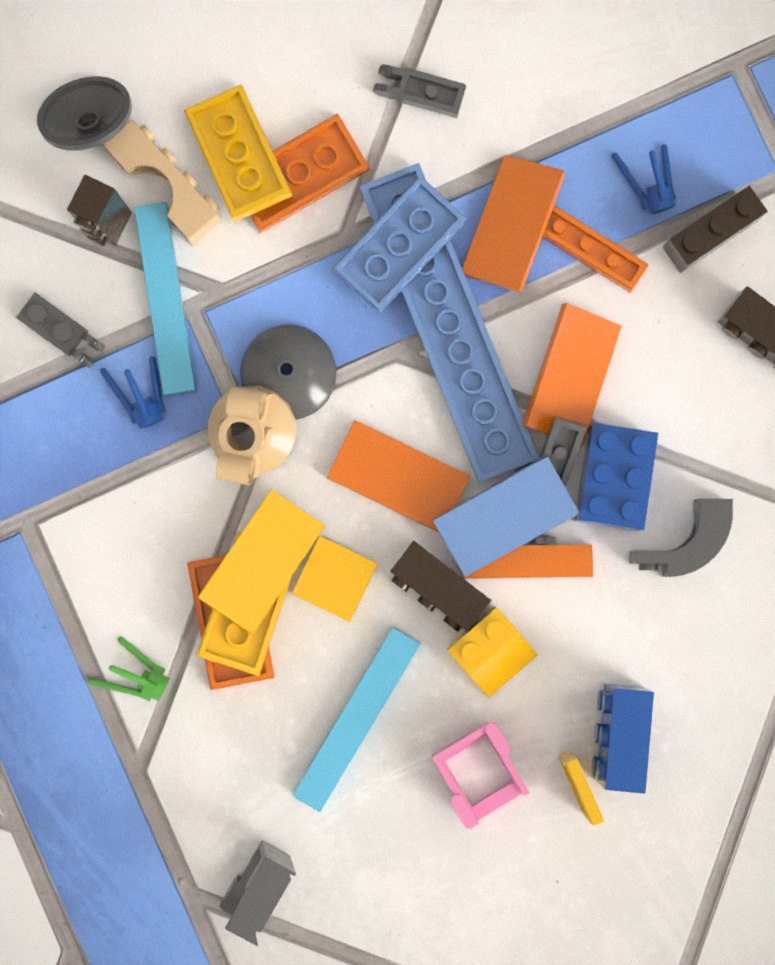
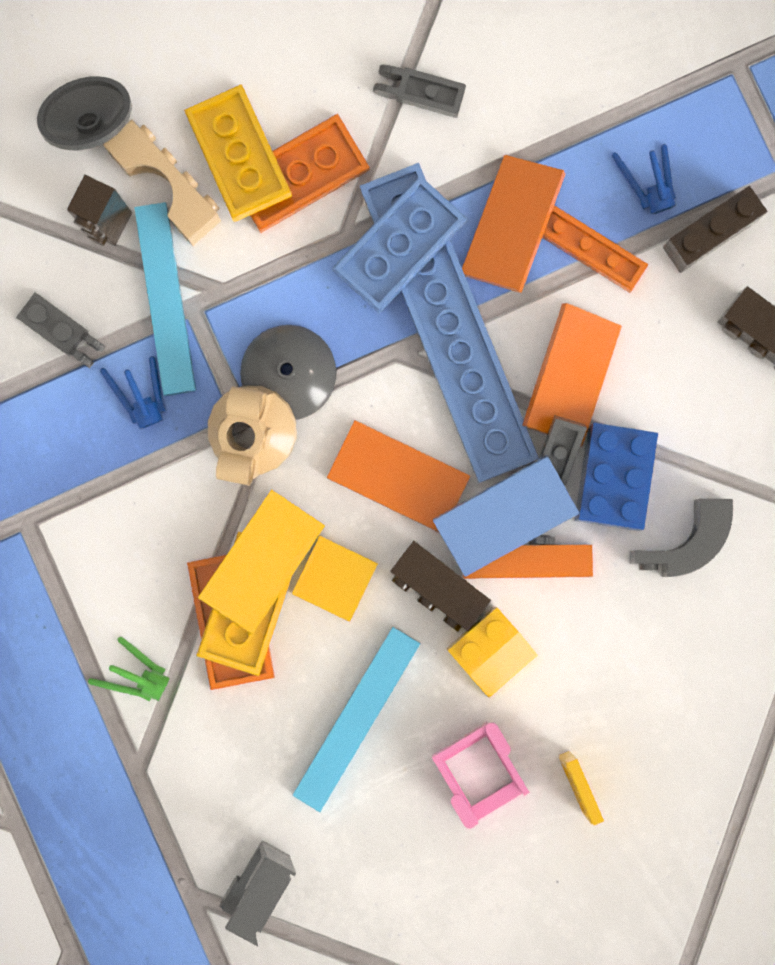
blue brick [592,683,654,794] -> none

